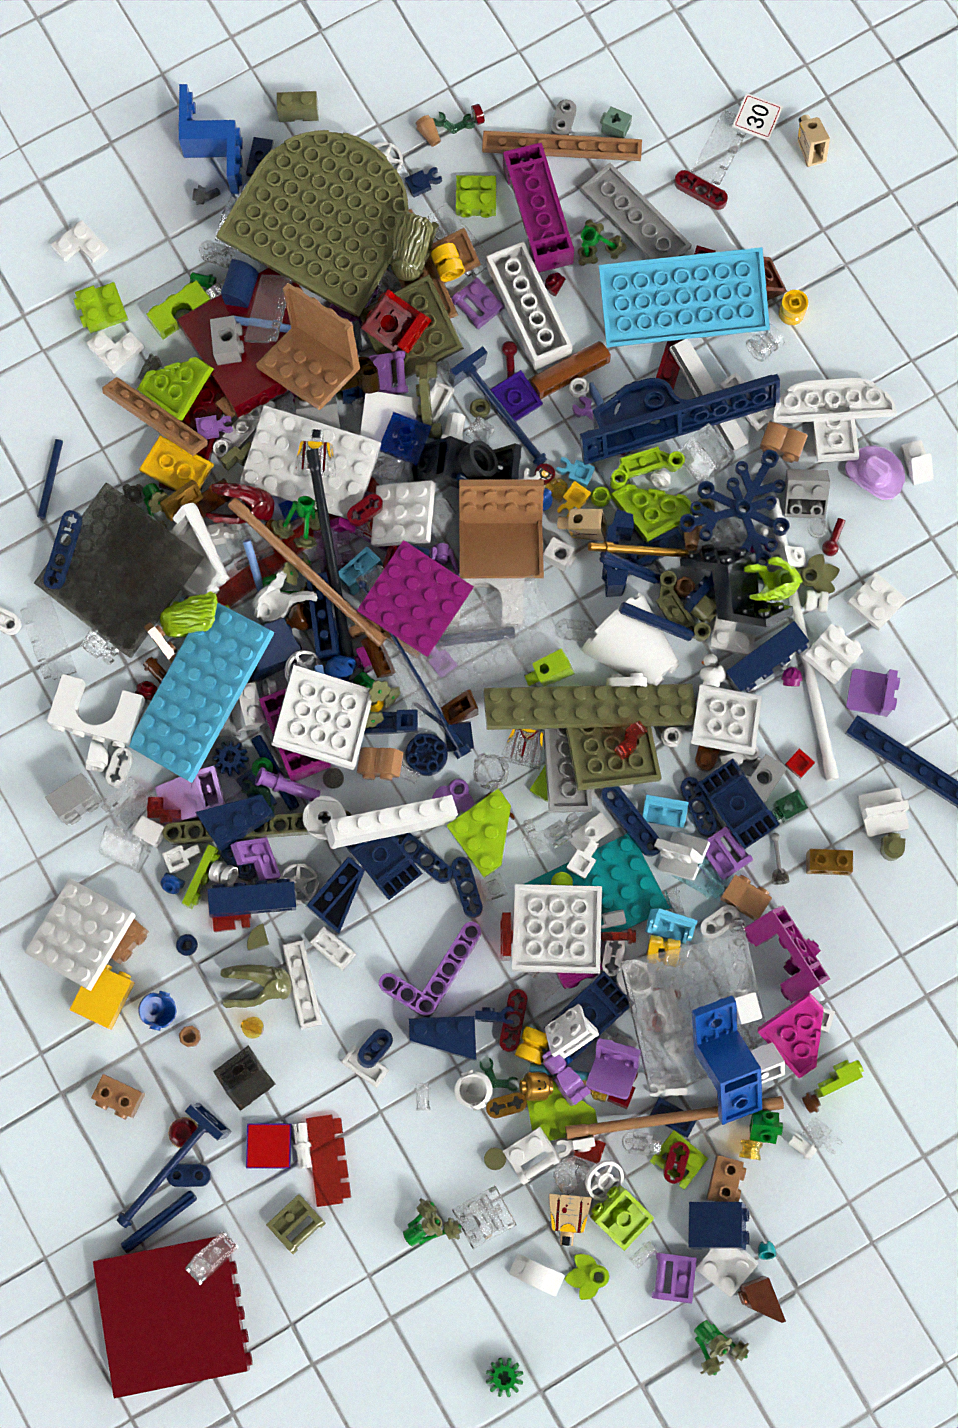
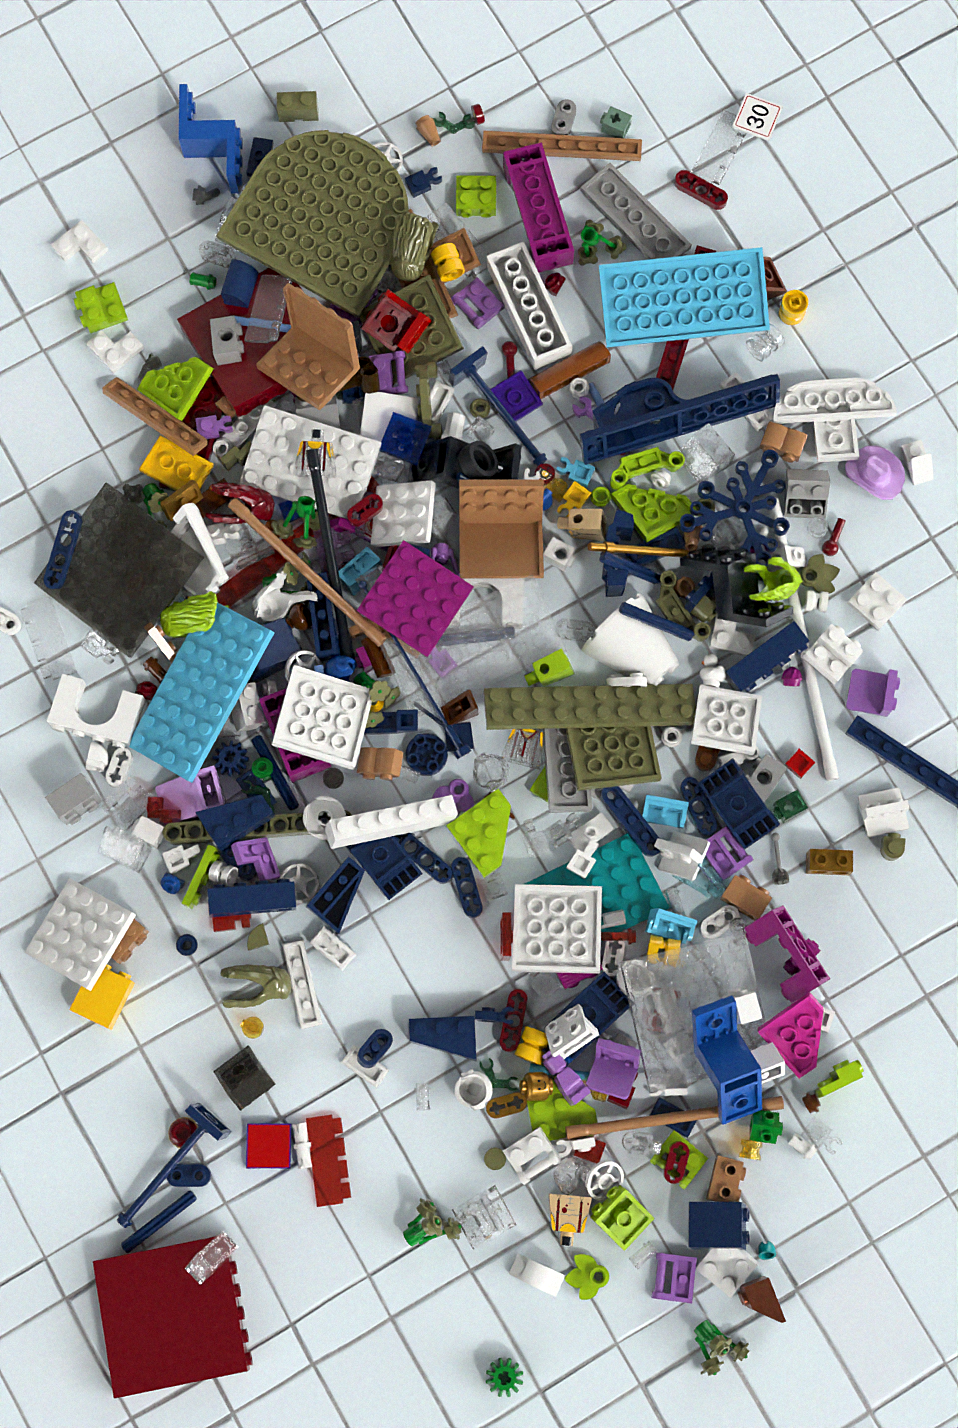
dark blue bar [37,439,63,519] -> none
medium nougat brick [91,1074,145,1120] -> none
blue cap [138,991,177,1031] -> none
lime arch [146,280,210,340] -> none
medium nougat tile [179,1026,201,1047] -> none
clear beam [205,279,225,300] -> none
medium blue bar [243,539,263,592] -> none
medium lavender pin [255,767,320,802] -> none
olive plate [266,1194,326,1255] -> none
medium lavender beam [379,922,481,1017] -> none
lime plate [551,872,573,886] -> none
clear red piece [614,720,647,760] -> none
white tile [669,339,749,454] -> none
tan torso [798,115,830,167] -> none

